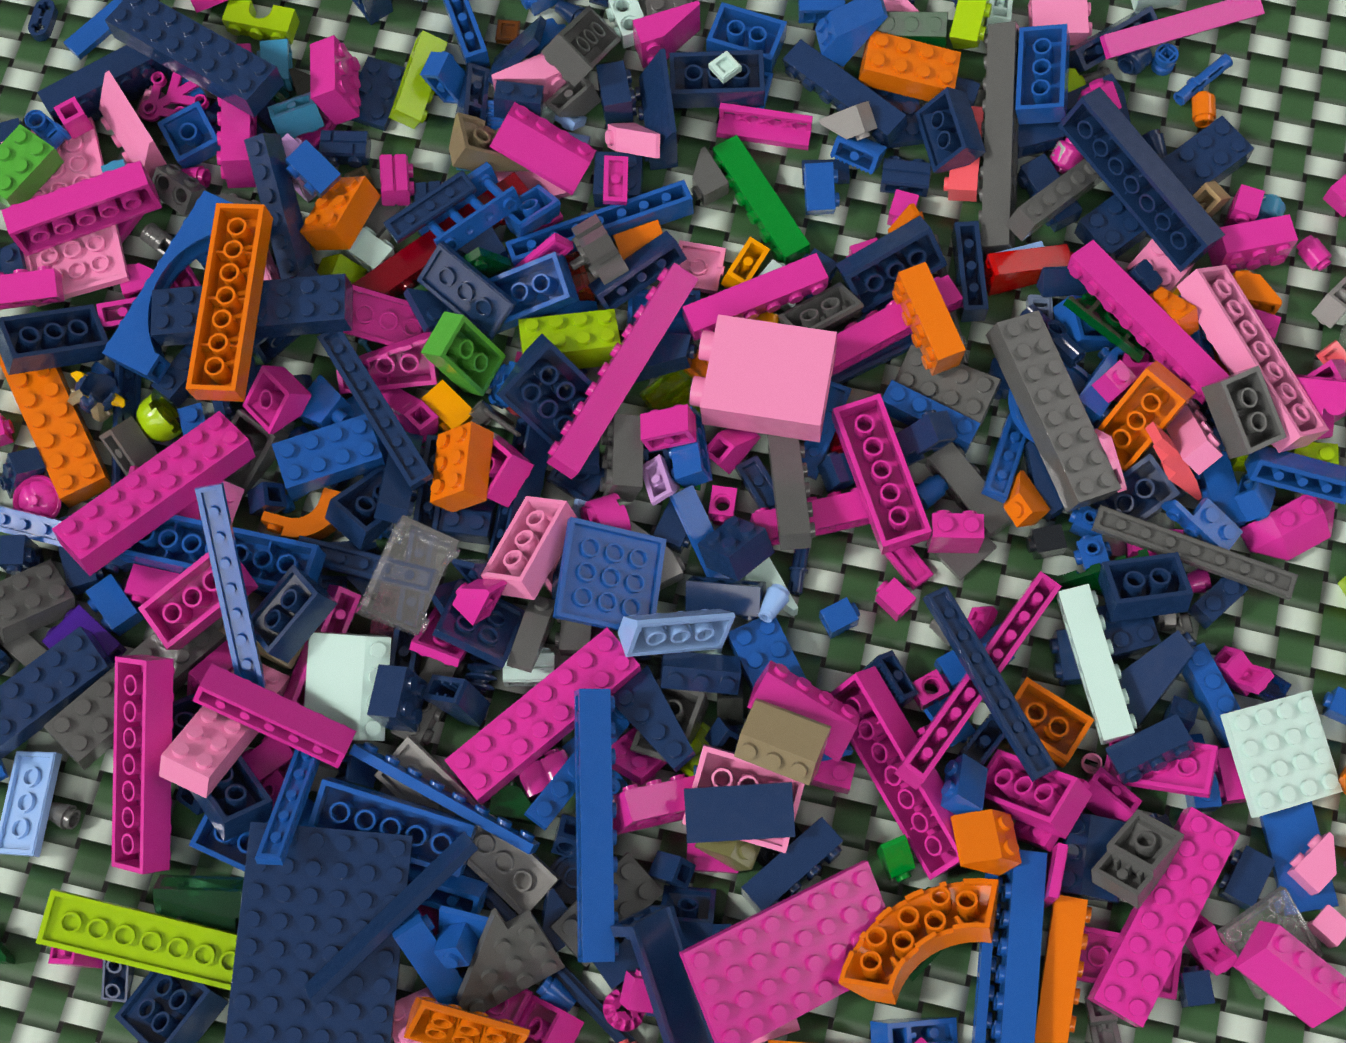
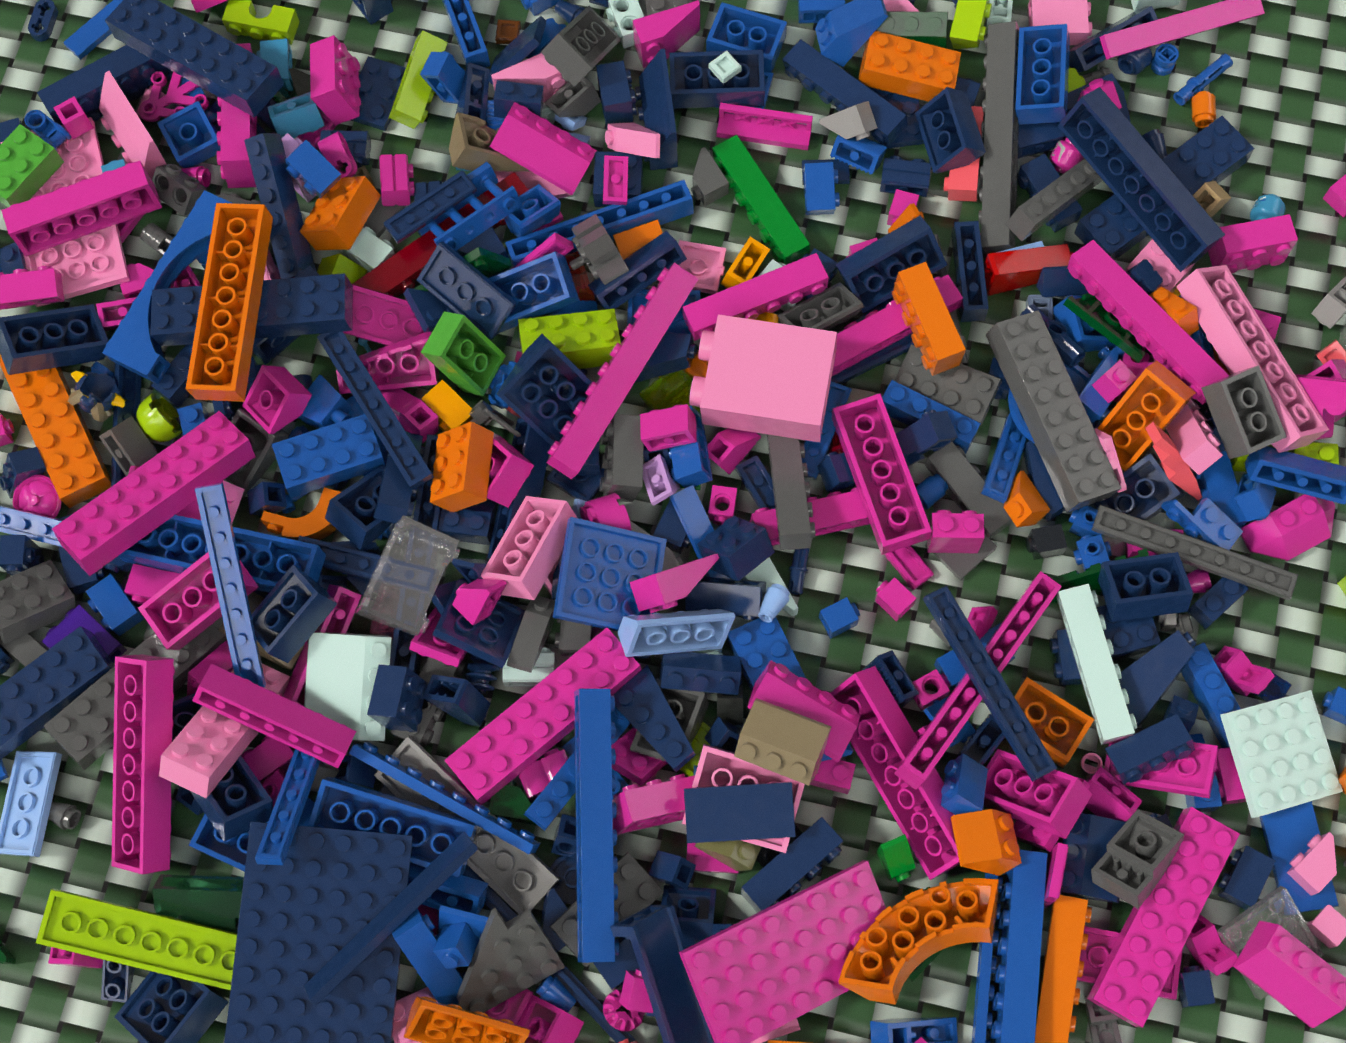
dark pink brick [1223,184,1265,227] -> none
orange slope [1233,270,1282,315] -> none
dark pink brick [1296,235,1332,271] -> none
none -> dark pink piece [317,131,357,178]
none -> dark pink slope [629,553,719,613]

